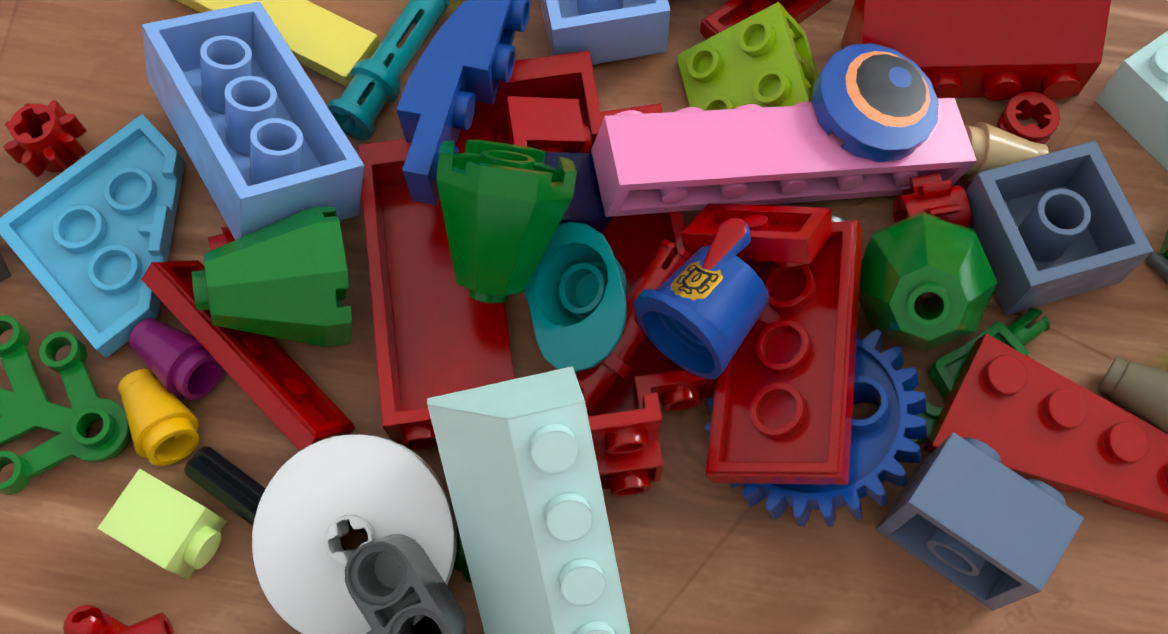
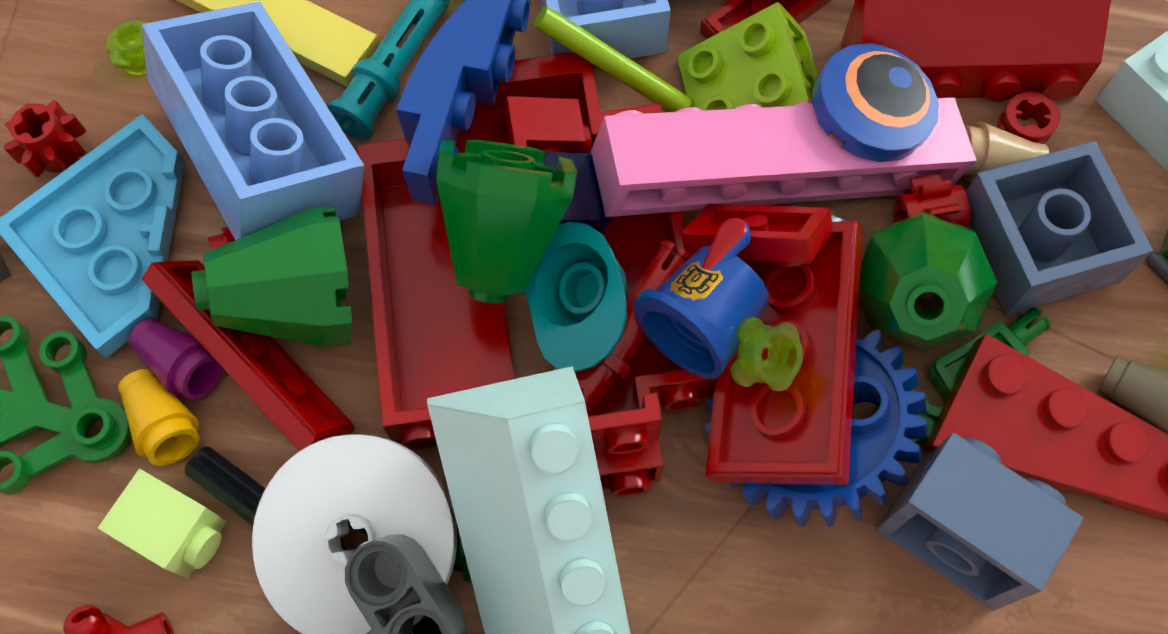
none -> clear neon green plate [105,20,146,75]
none -> lime bar [534,5,691,112]
none -> clear neon green plate [731,317,803,391]

